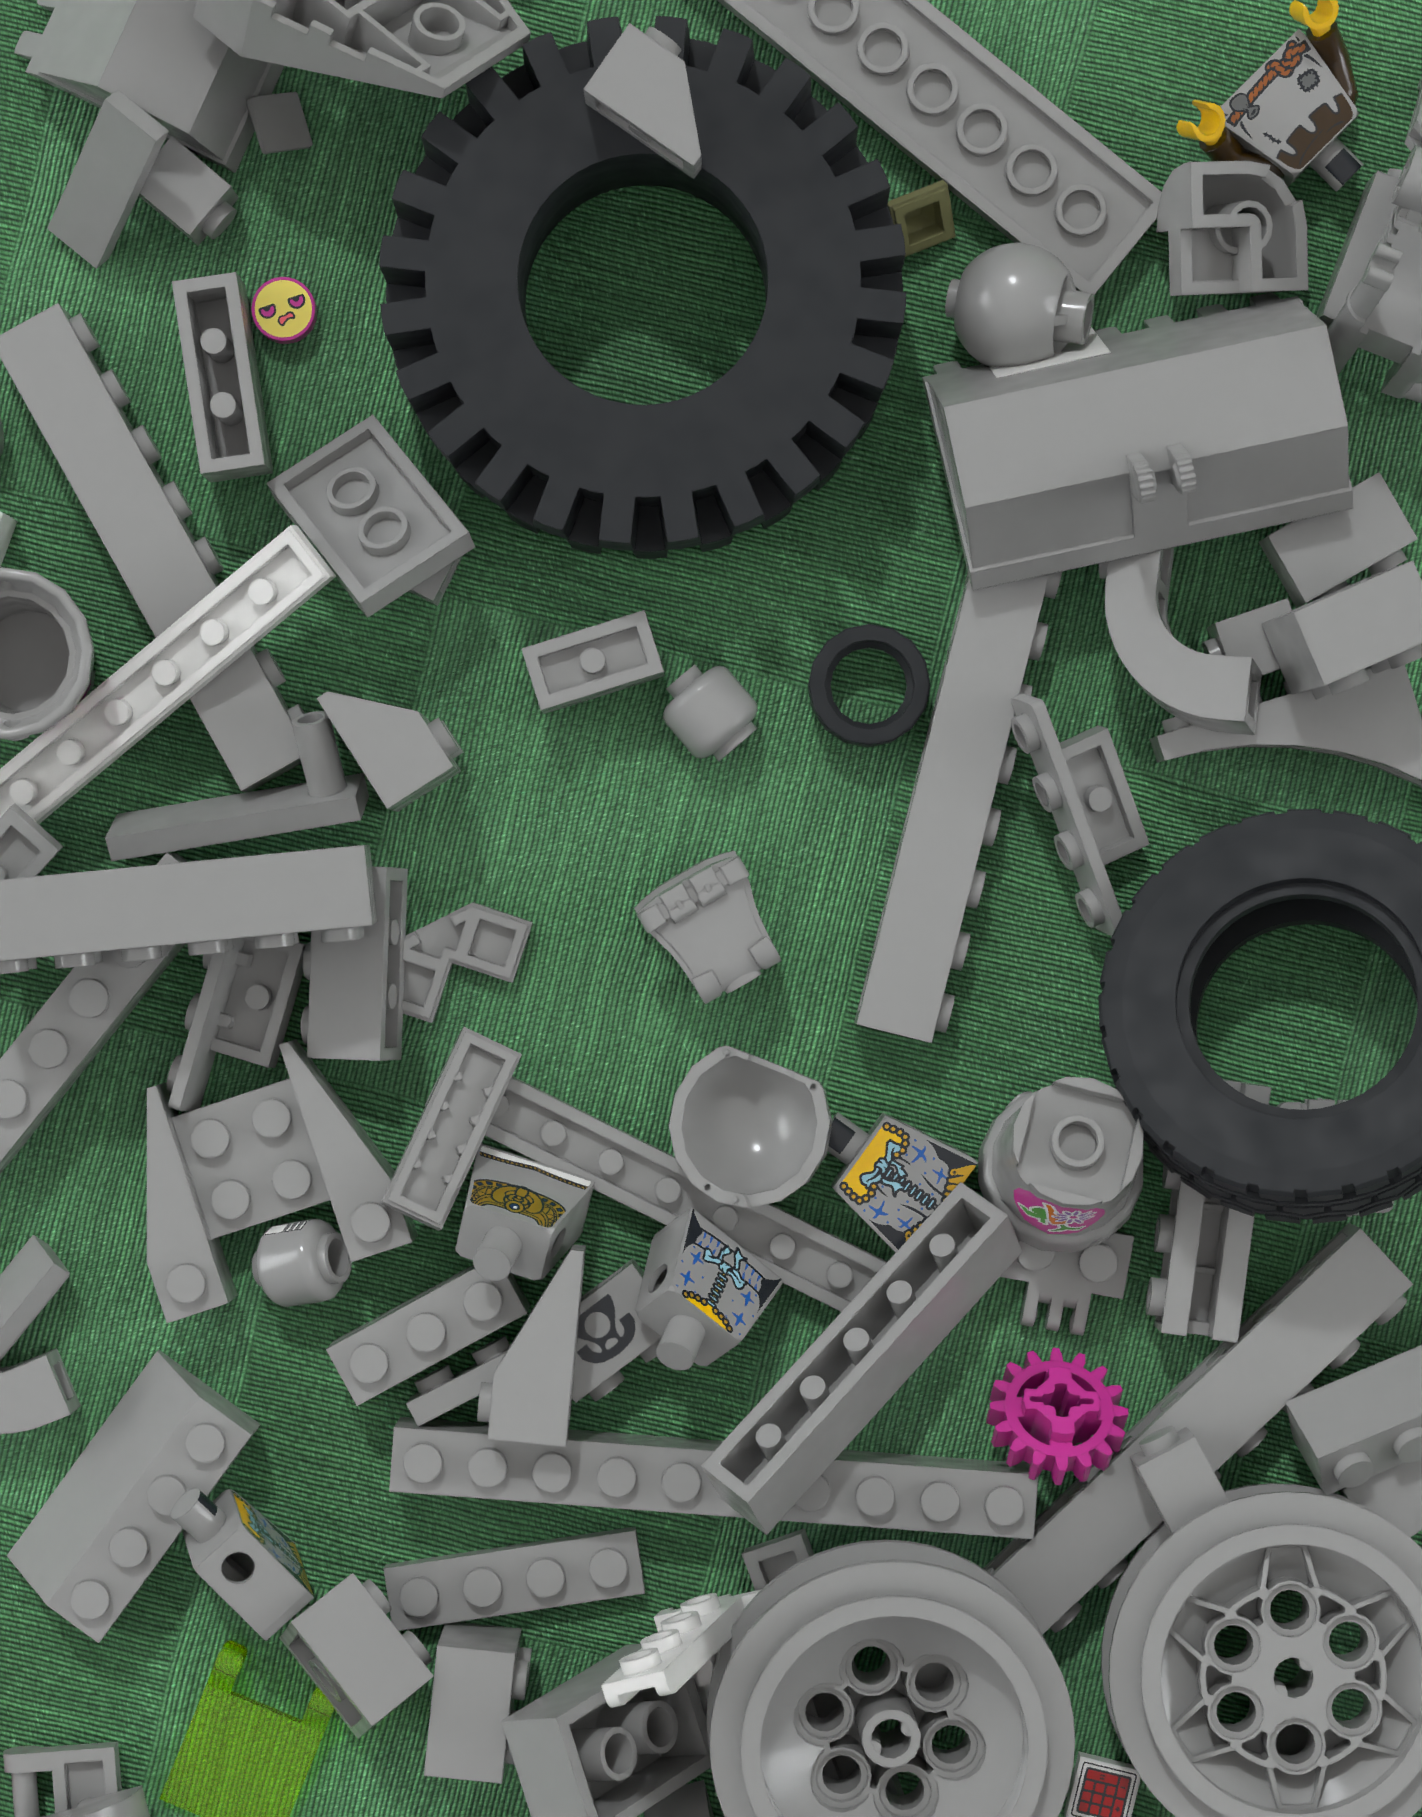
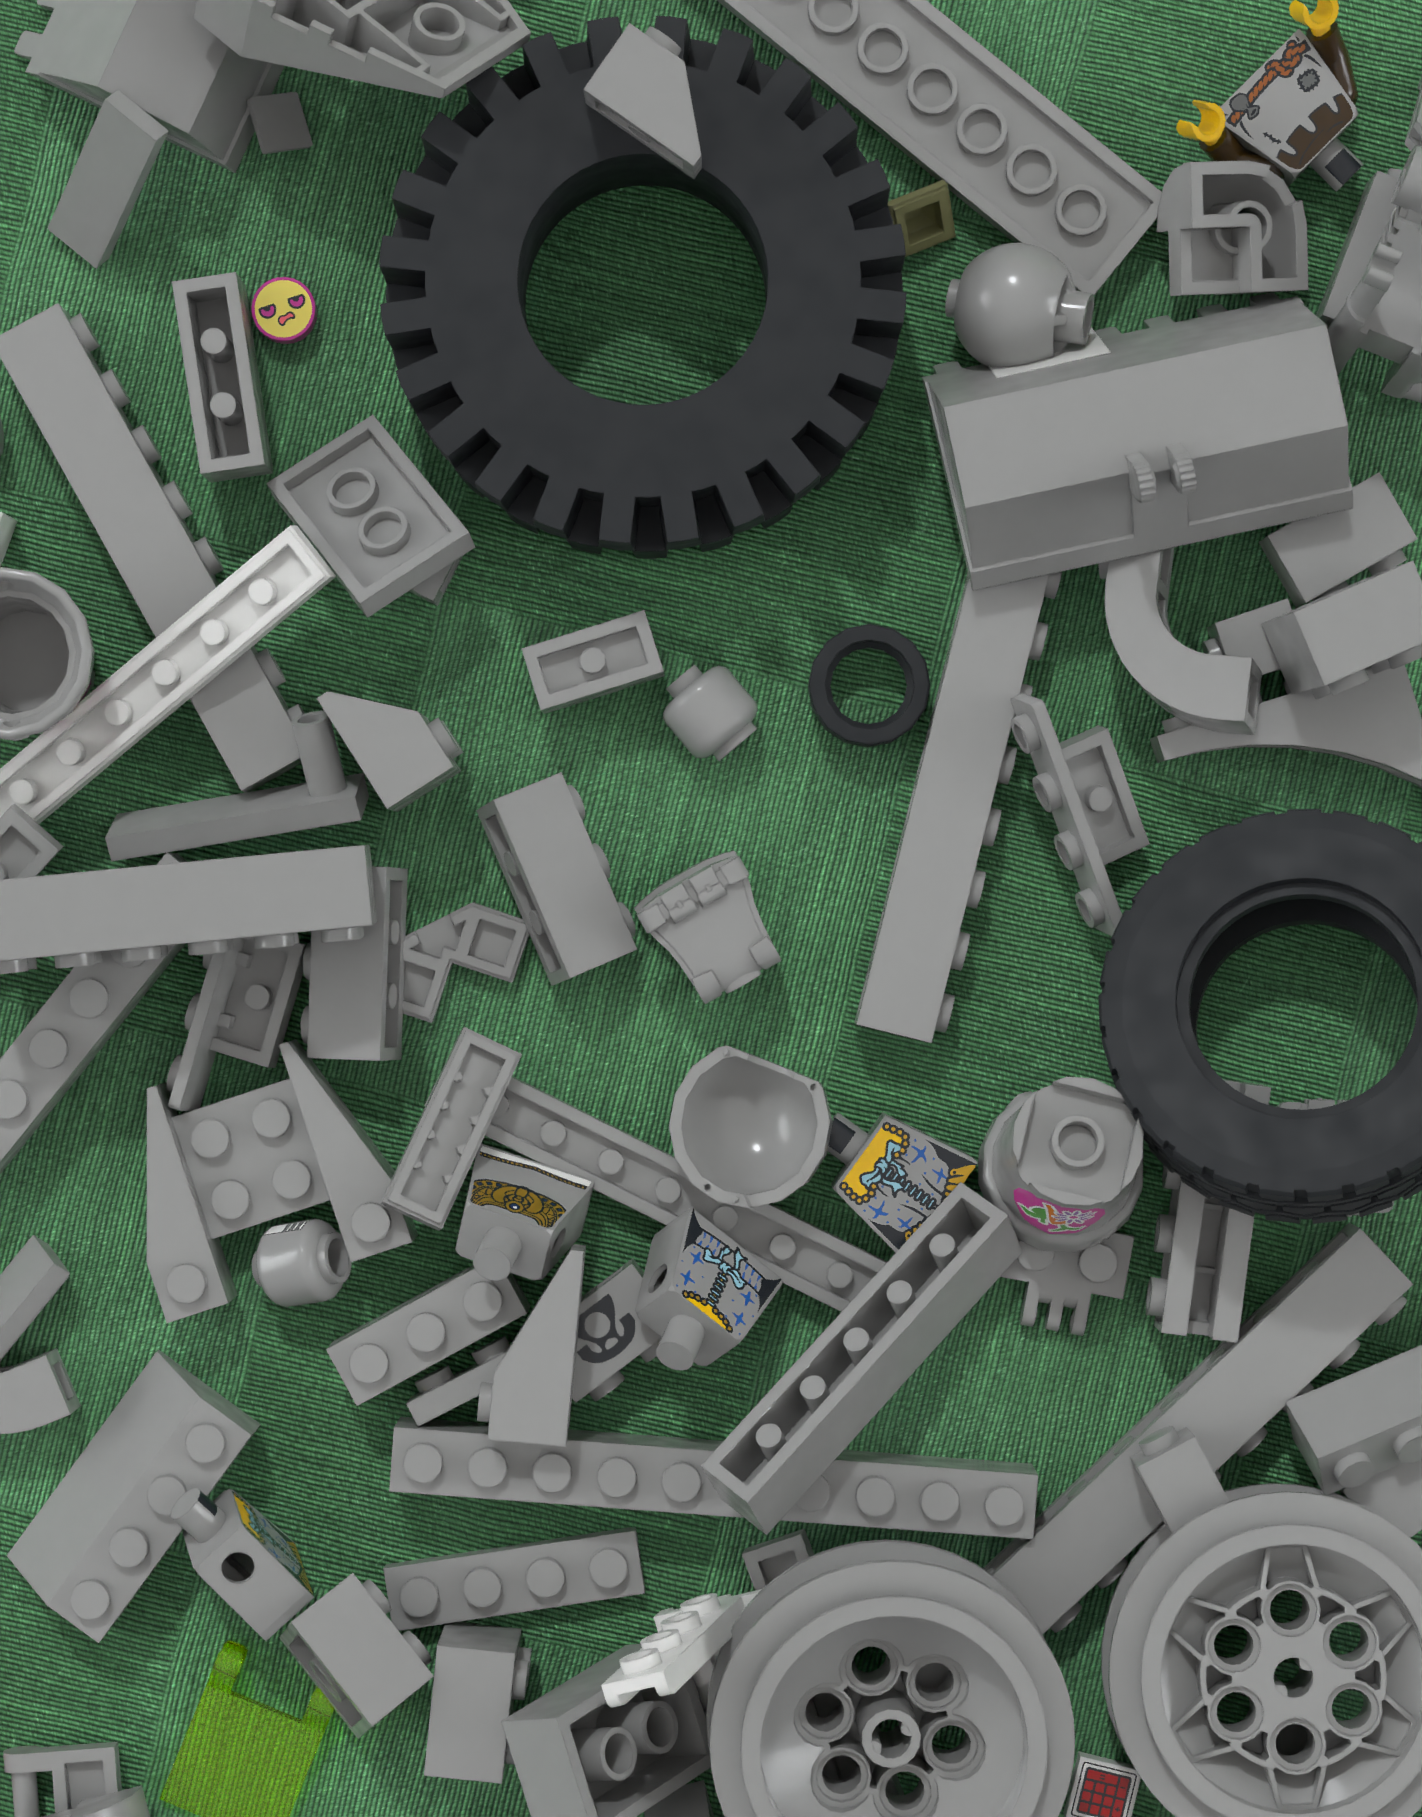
light grey brick [139,136,239,246] -> none
dark pink gear [986,1348,1129,1485] -> none
none -> light grey brick [476,772,637,986]

